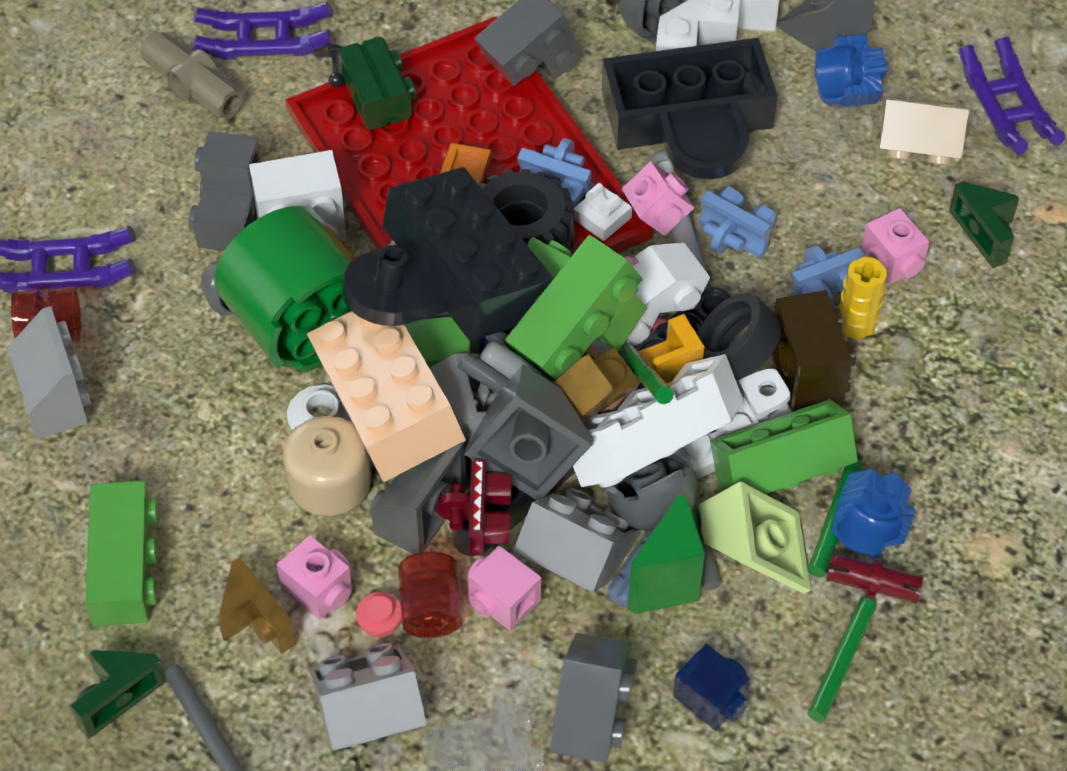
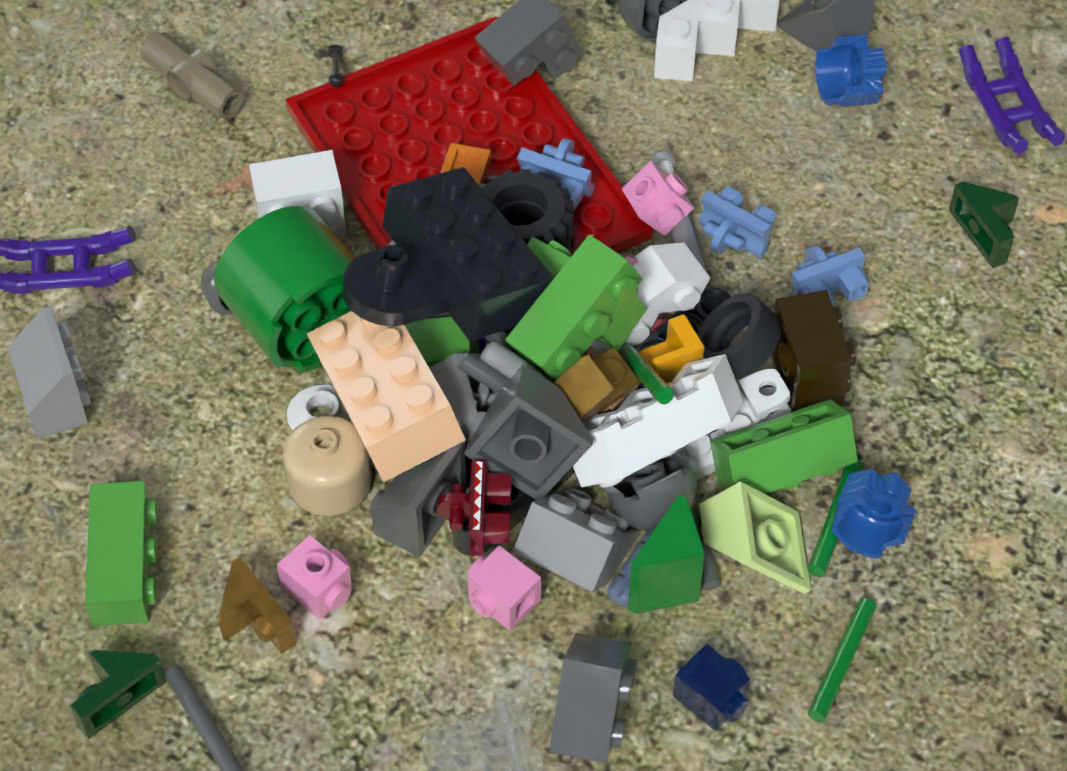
clear red wheel [11,286,82,342] -> none
dark grey brick [189,131,261,251] -> none
dark purple piece [192,1,334,59] -> none
light grey slope [309,643,427,751] -> none
dark green brick [338,36,416,130] -> none
coral plate [356,592,403,638] -> none
clear red wheel [398,551,463,639] -> none
white tile [574,183,632,241] -> none
black brick [601,38,778,179] -> none
dark red pin [826,552,924,605] -> none
yellow axle [839,257,887,339] -> none
bright pink brick [861,208,929,284] -> none
tan slope [878,96,969,165] -> none

